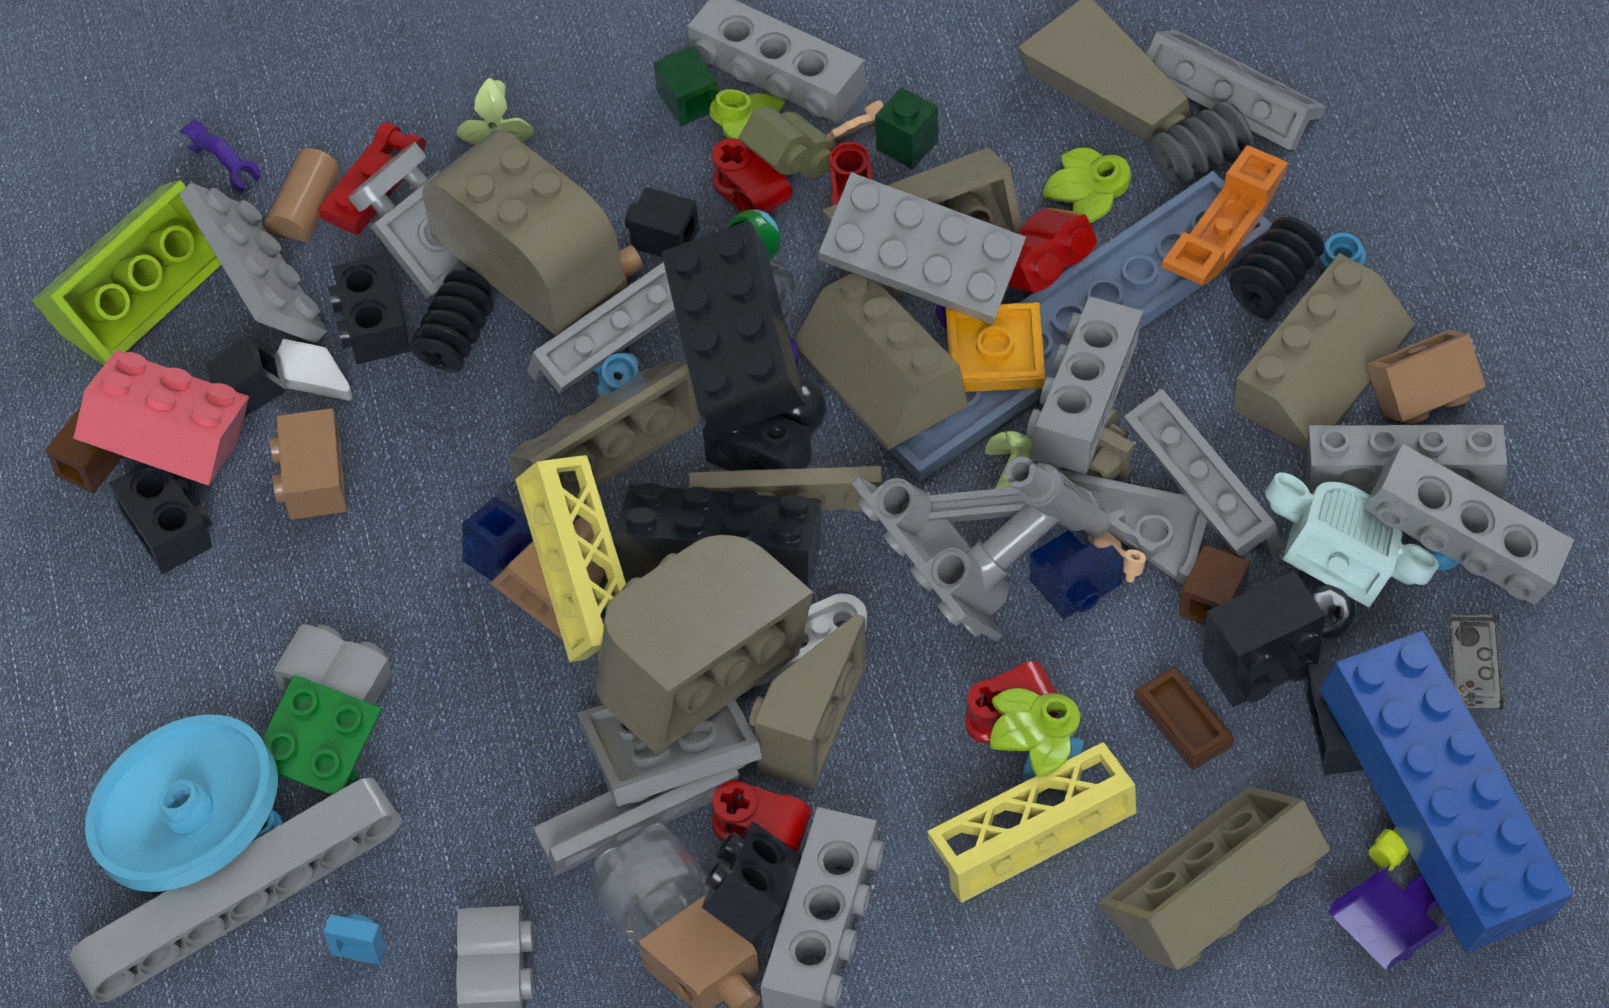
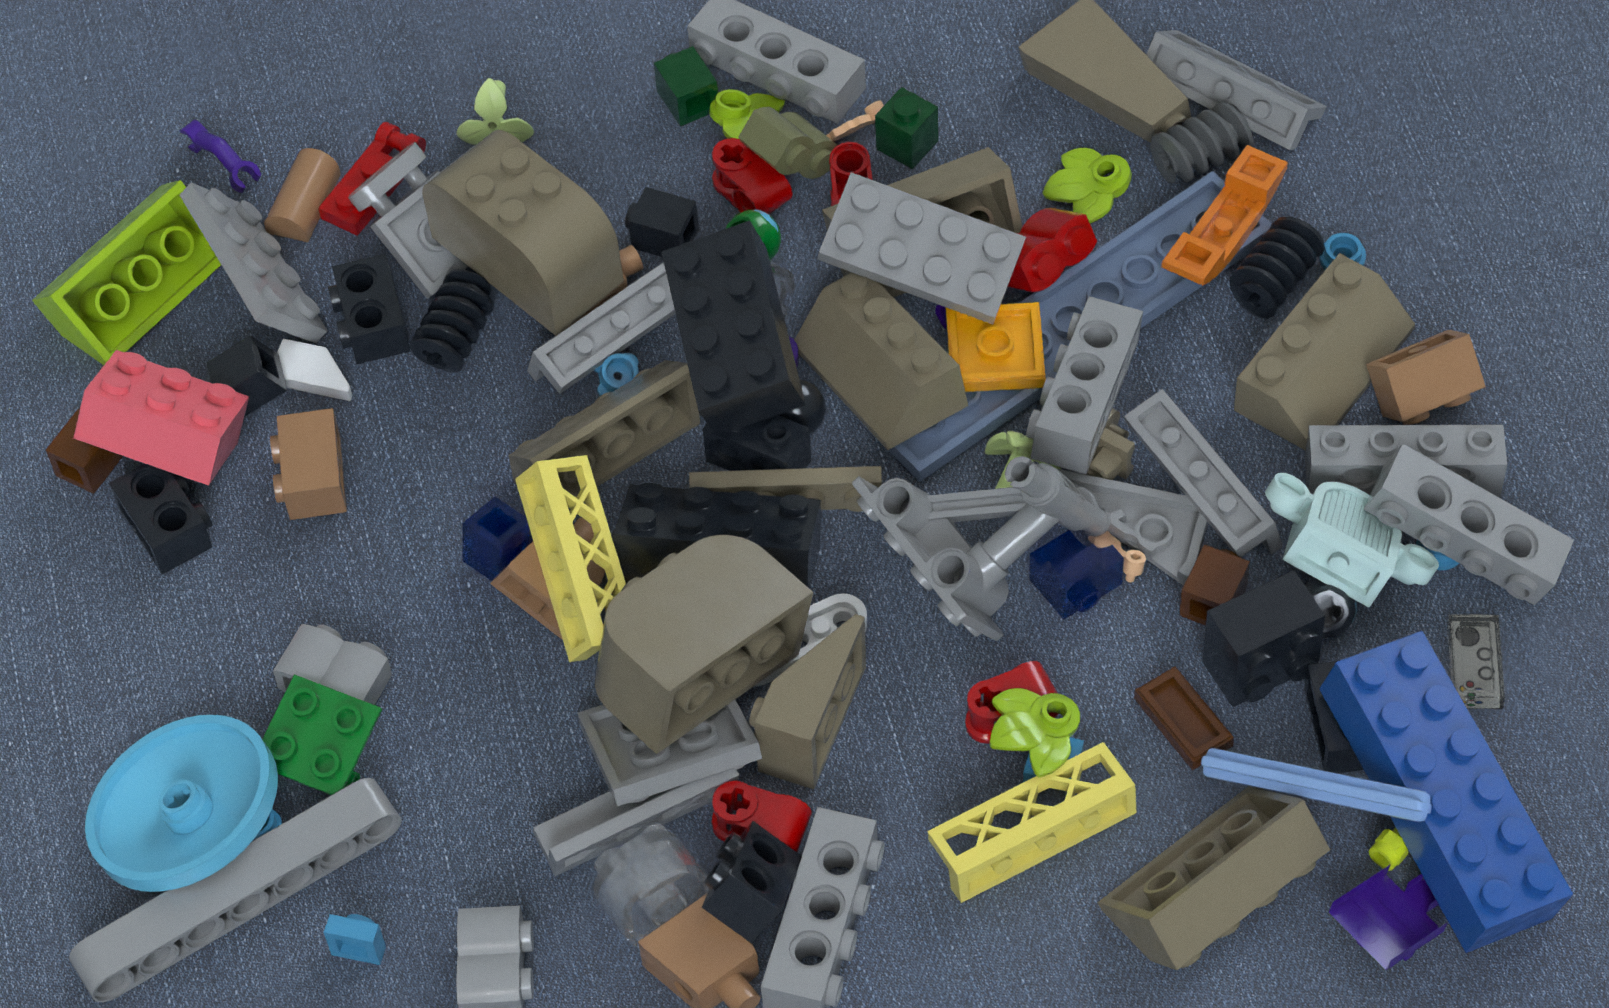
none -> light blue axle [1201,748,1432,822]

